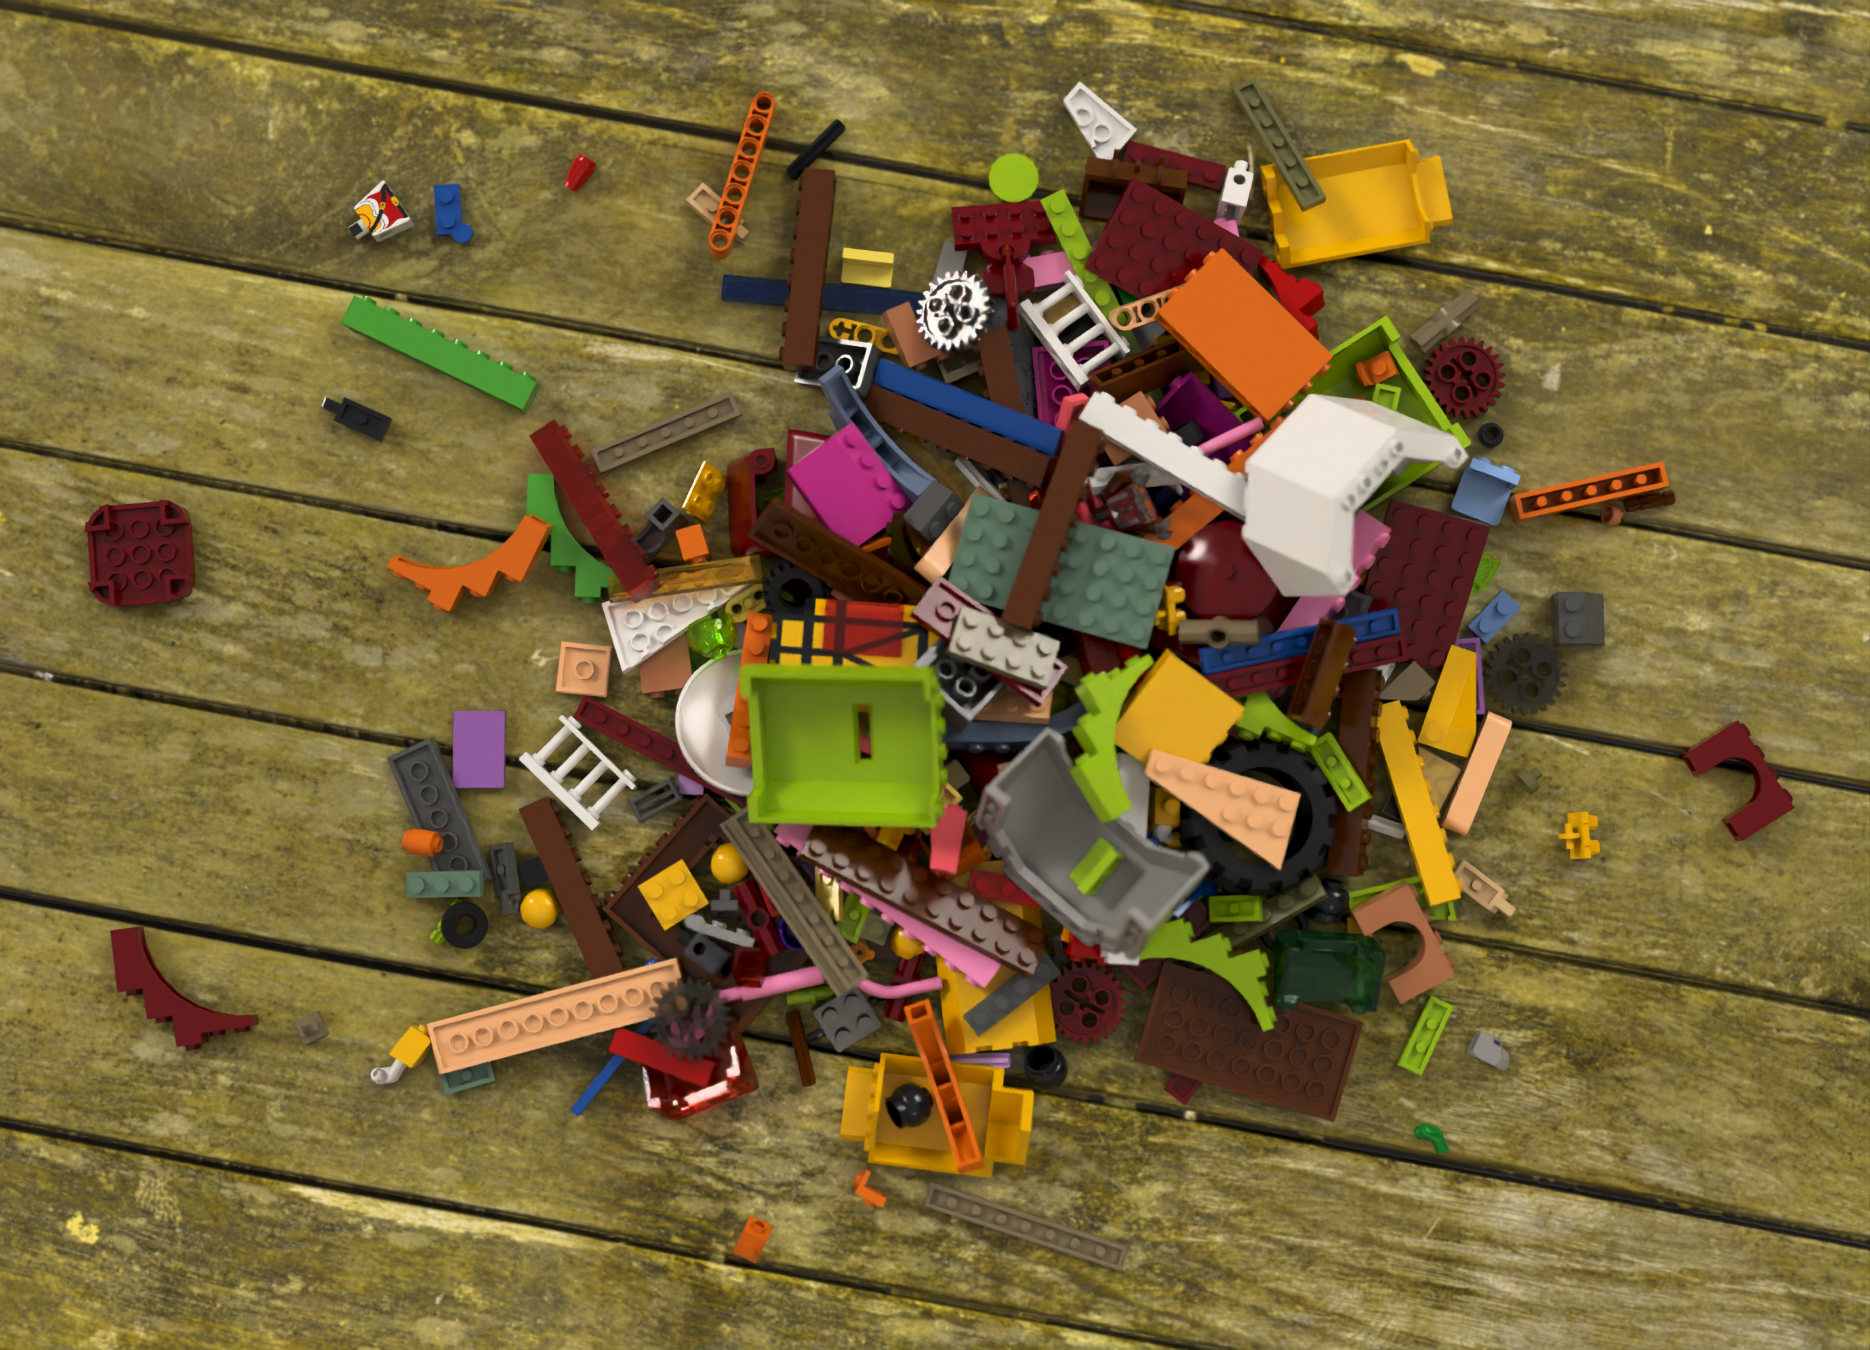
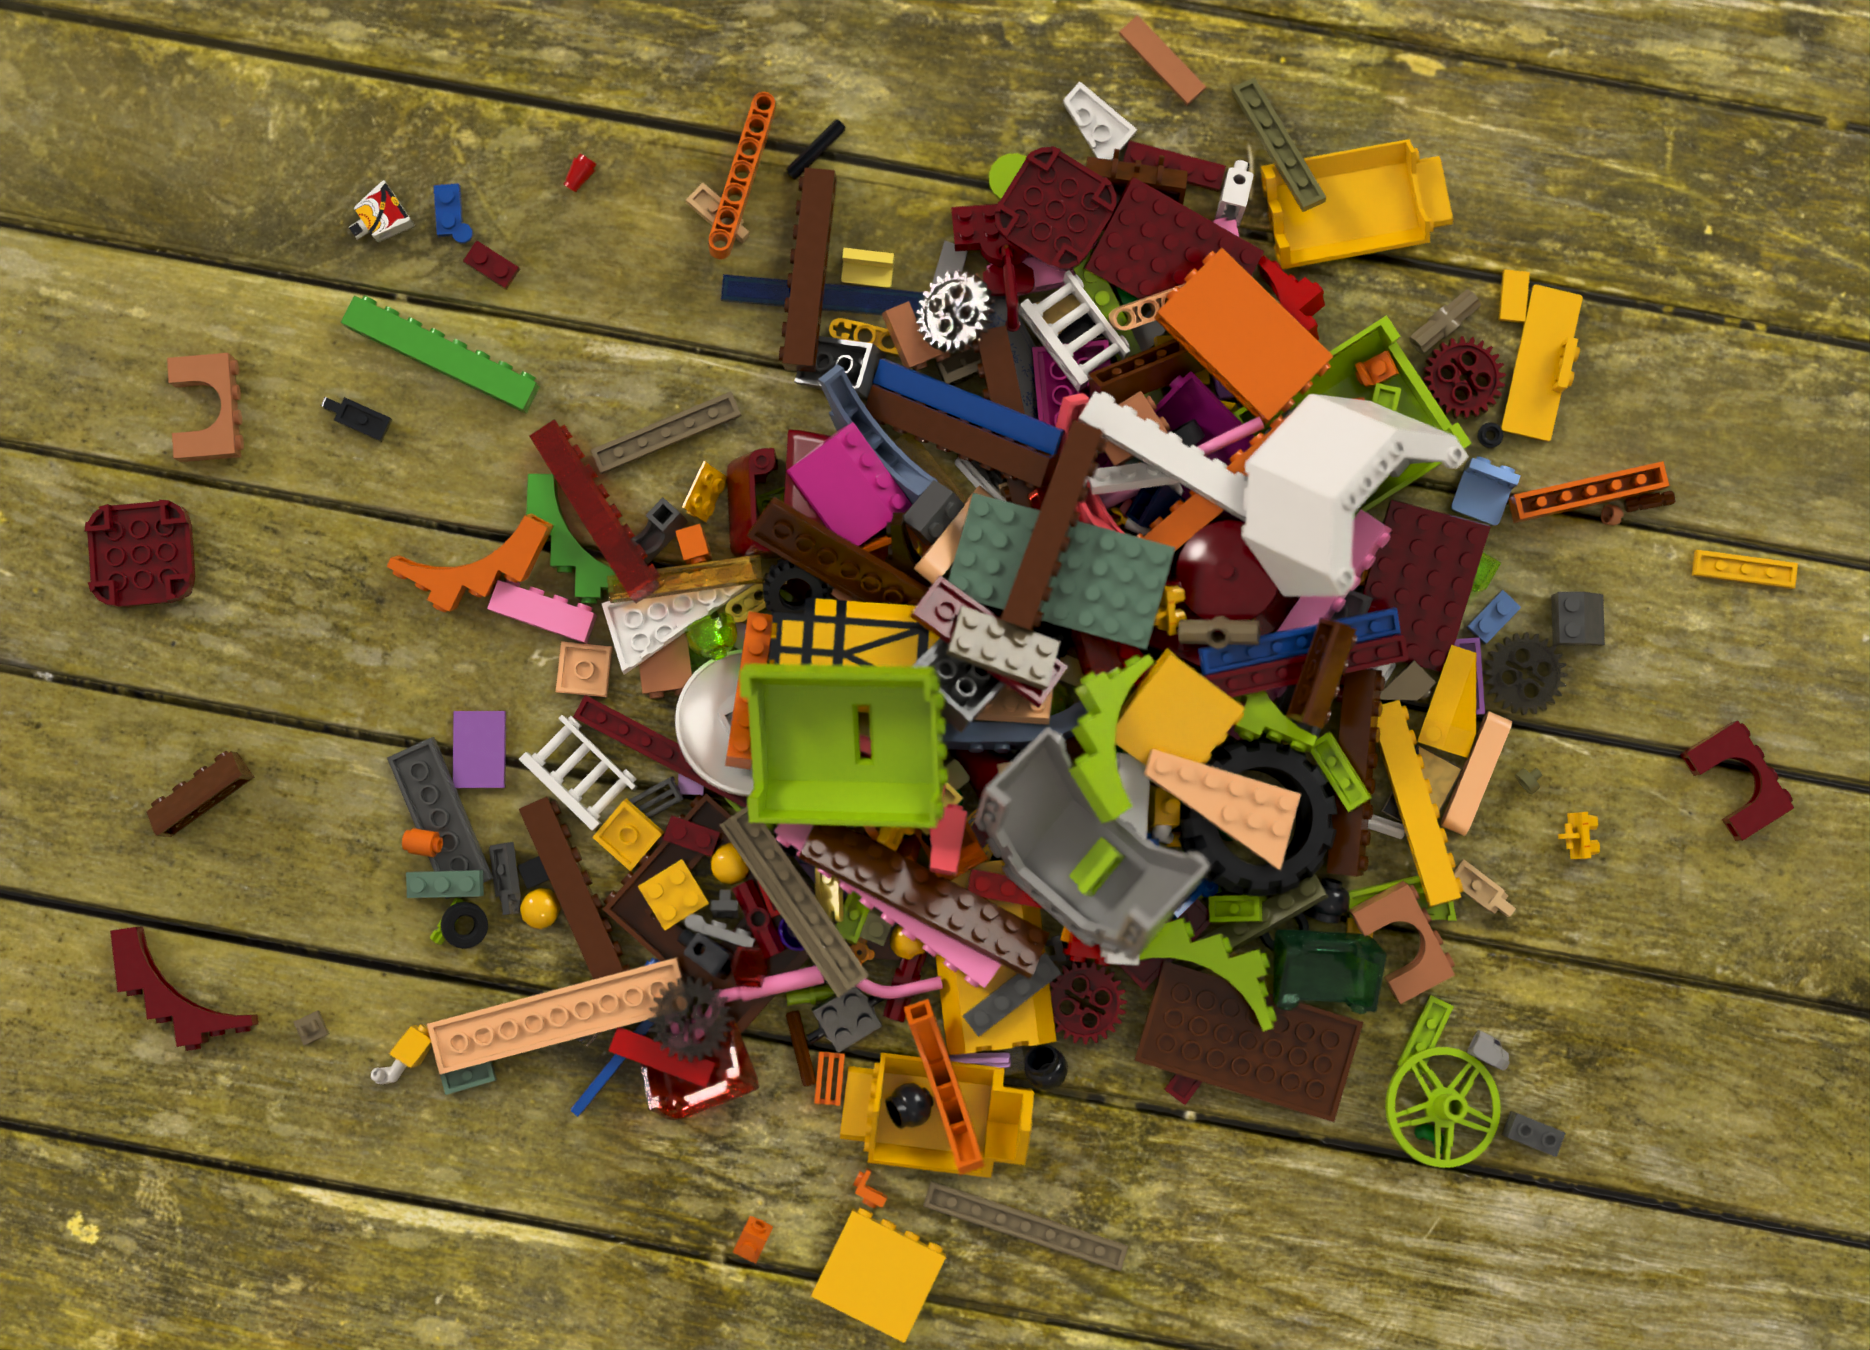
clear red piece [822,599,904,657] -> none
torso [1093,465,1173,540] -> none
none -> reddish brown slope [146,751,255,837]
none -> nougat arch [167,353,244,462]
none -> dark red plate [463,240,520,290]
none -> bright pink brick [487,579,597,644]
none -> yellow plate [592,798,665,871]
none -> dark red plate [663,815,721,857]
none -> yellow panel [811,1207,946,1343]
none -> orange tile [814,1051,845,1106]
none -> dark red plate [995,146,1117,271]
none -> nougat tile [1119,15,1206,106]
none -> lime wheel [1385,1047,1501,1168]
none -> yellow tile [1498,269,1530,323]
none -> yellow bracket [1501,285,1583,442]
none -> dark grey brick [1501,1111,1565,1157]
none -> yellow tile [1692,550,1798,589]

